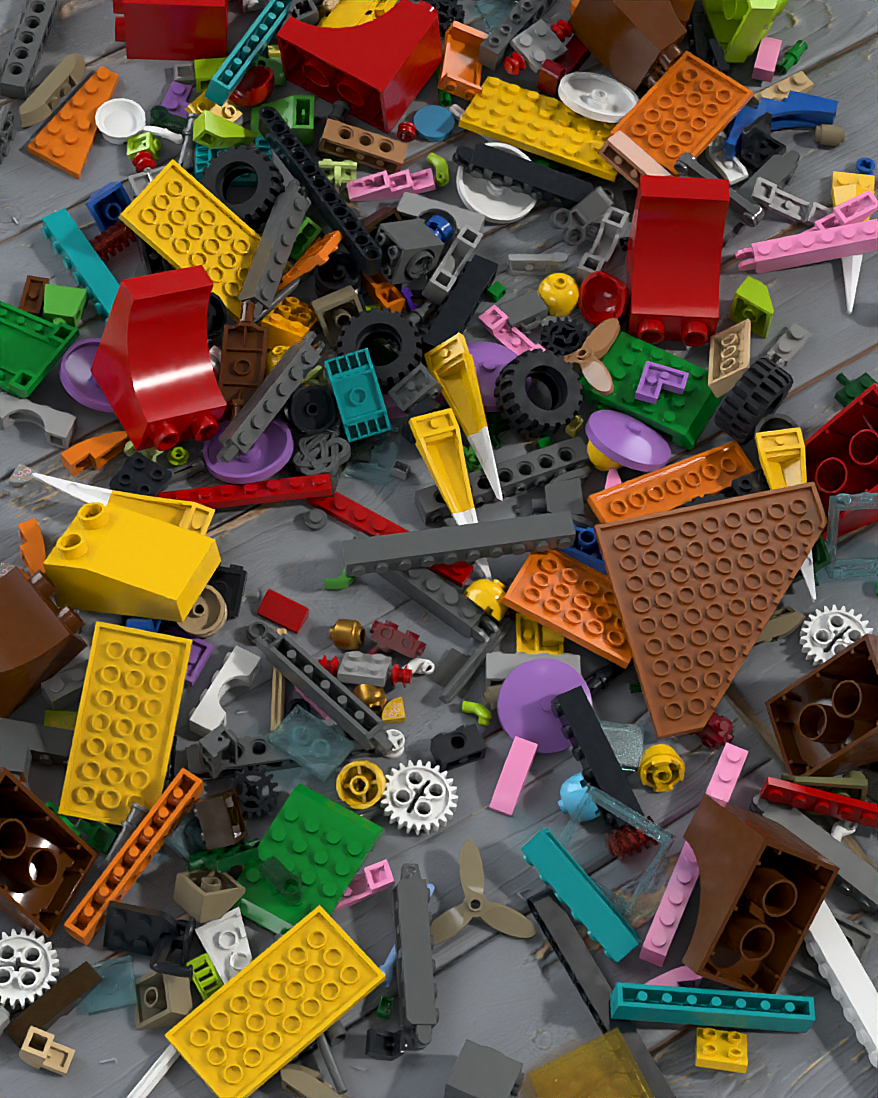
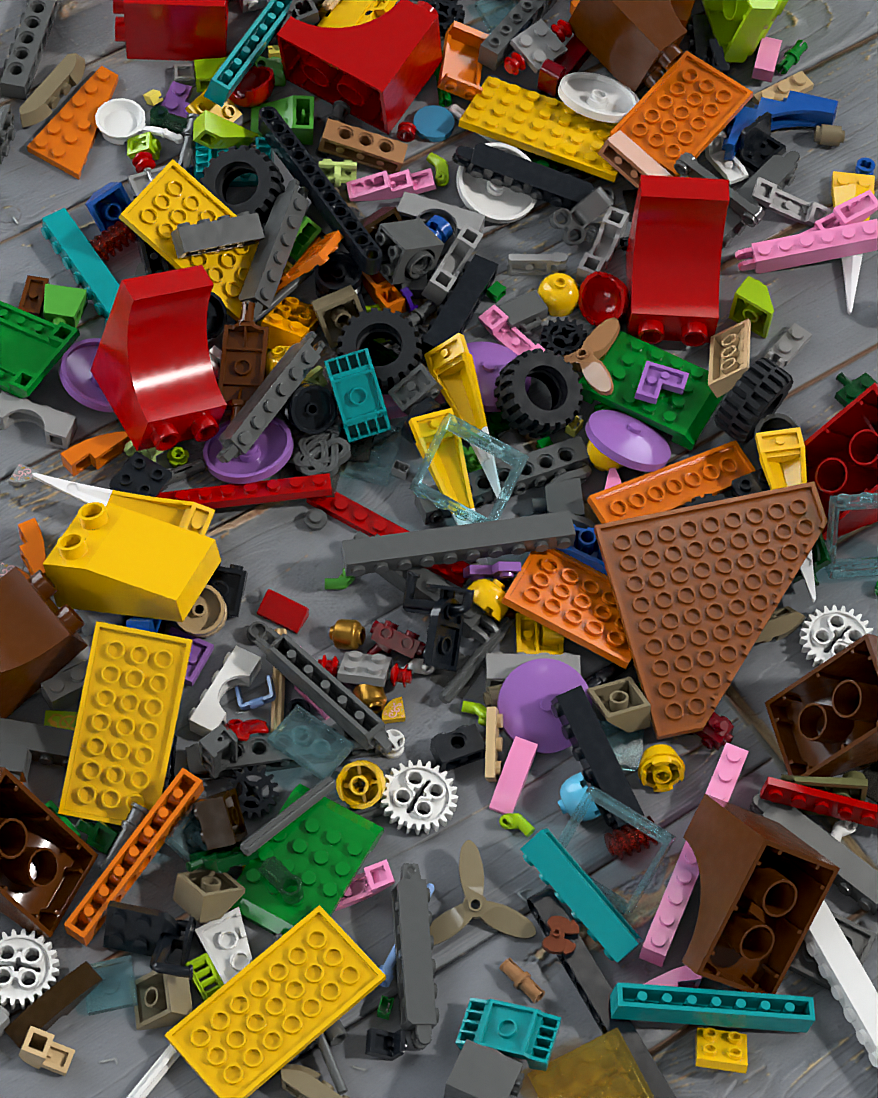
none -> light yellow piece [143,89,163,106]
none -> dark grey brick [171,211,265,259]
none -> red plate [224,719,269,741]
none -> medium blue piece [235,675,276,710]
none -> dark grey axle [240,776,336,856]
none -> black plate [403,571,474,672]
none -> clear light blue window [409,413,529,523]
none -> teal plate [455,997,561,1071]
none -> medium lavender plate [463,561,521,582]
none -> tan plate [485,707,503,782]
none -> lime arm [499,813,535,837]
none -> medium nougat pin [499,958,545,1004]
none -> copper piece [542,916,580,956]
none -> dark tan slope [587,676,651,733]

